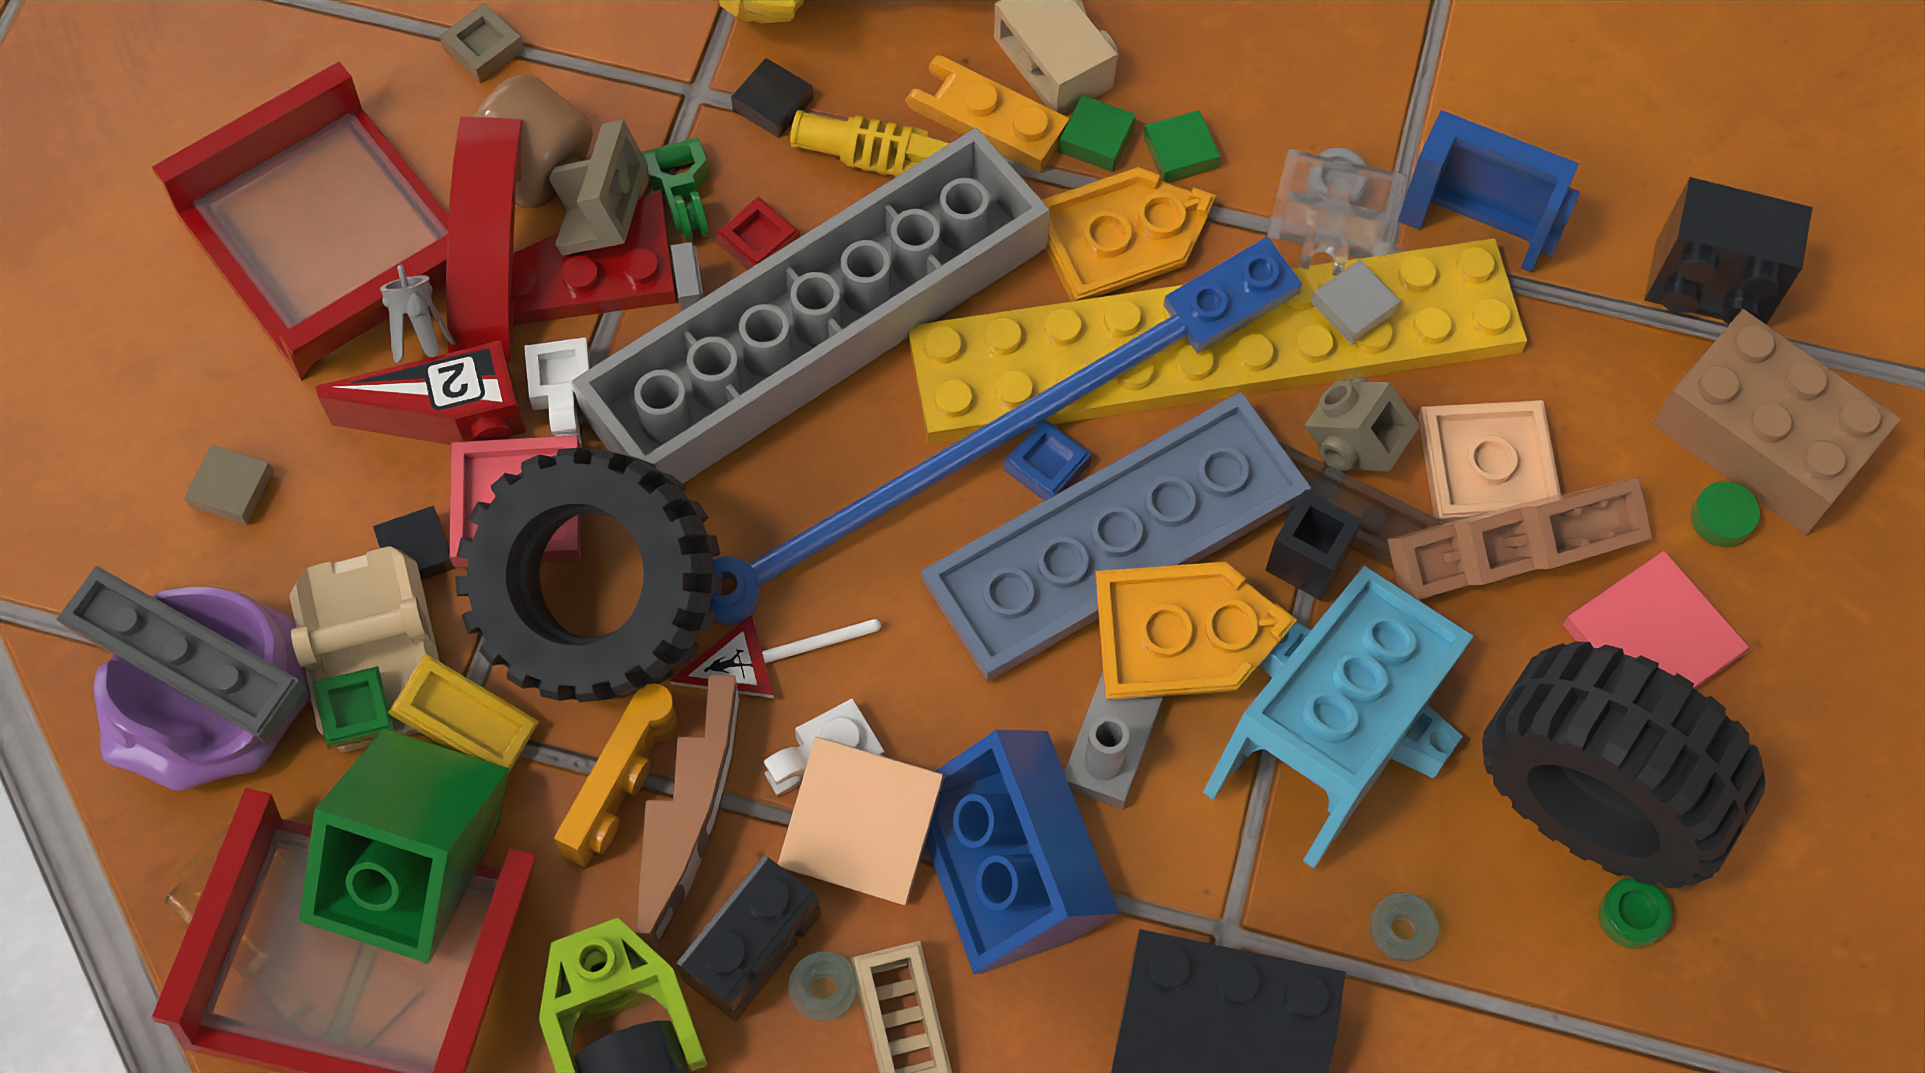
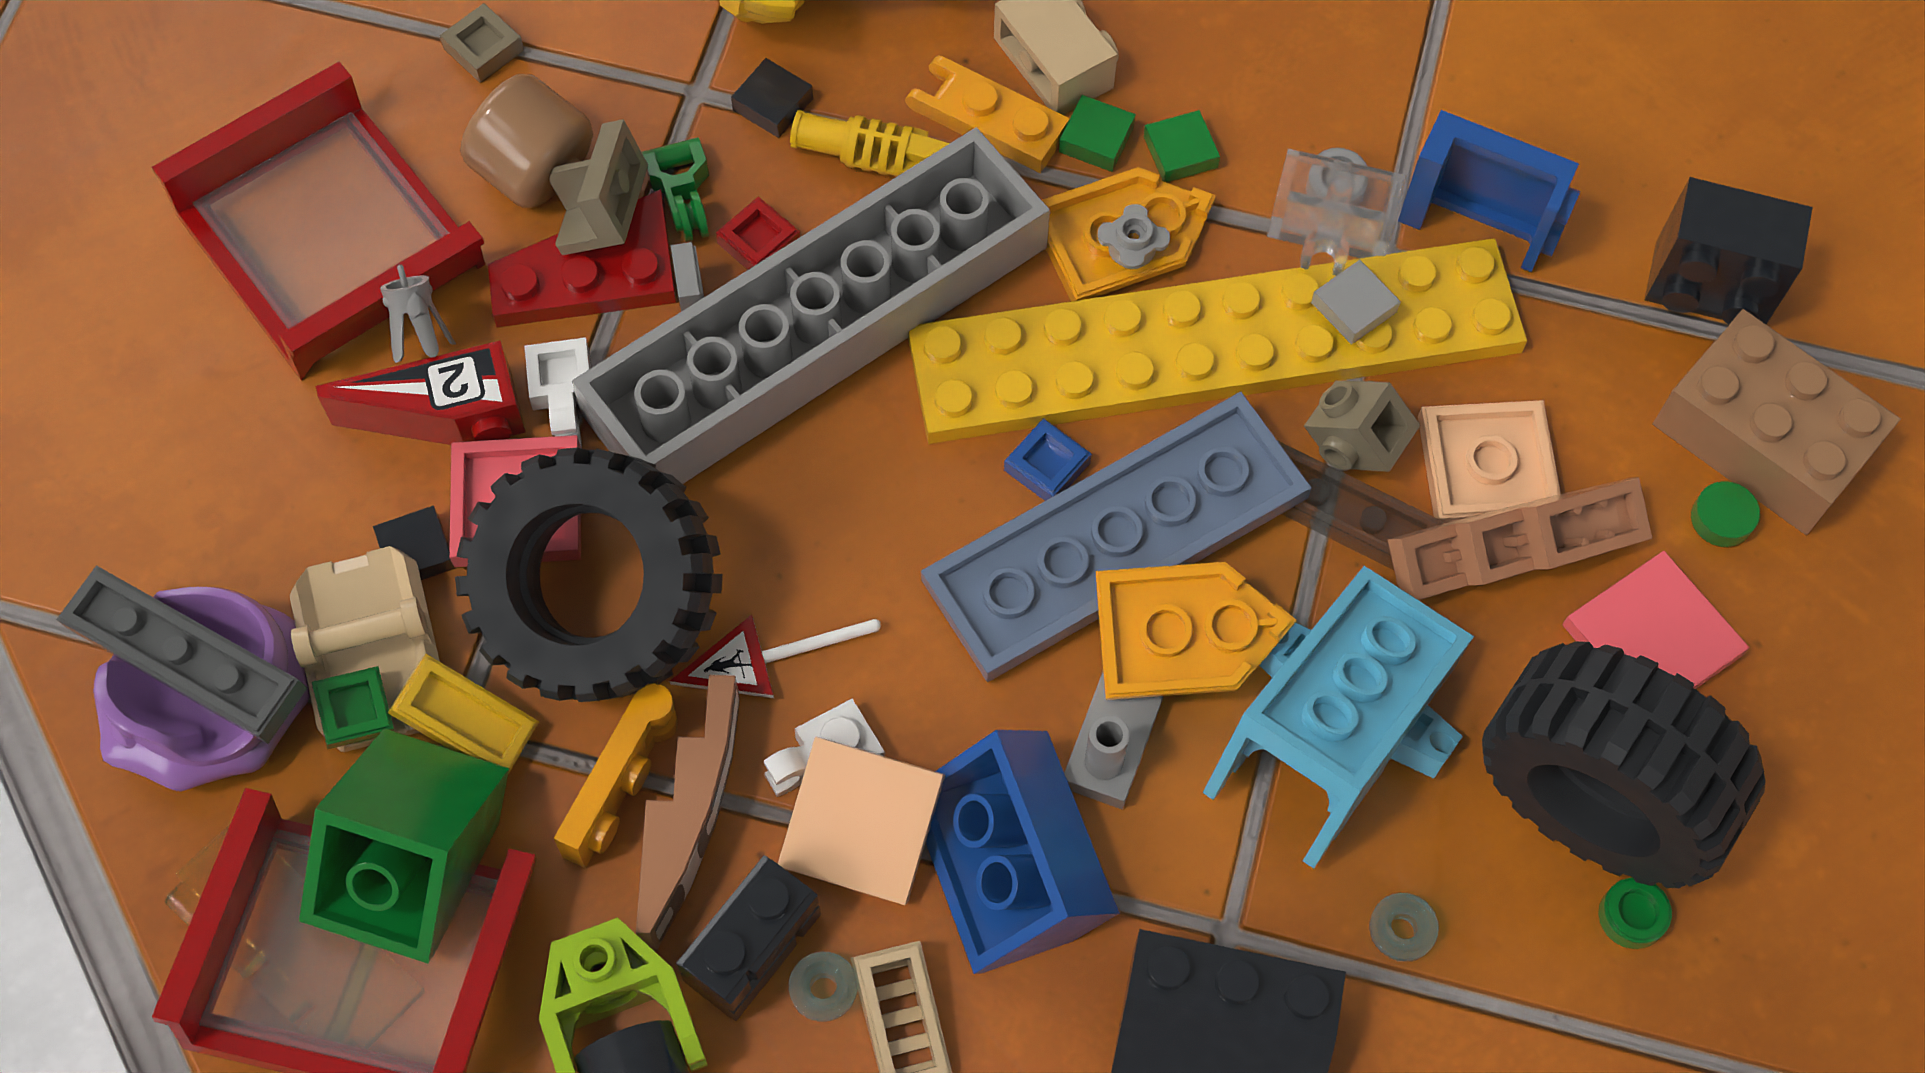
dark tan tile [184,444,274,525] -> none
red slope [446,116,523,363] -> none
blue bar [709,236,1302,625] -> none
black brick [1265,490,1362,601] -> none
none -> light grey plate [1097,204,1170,269]

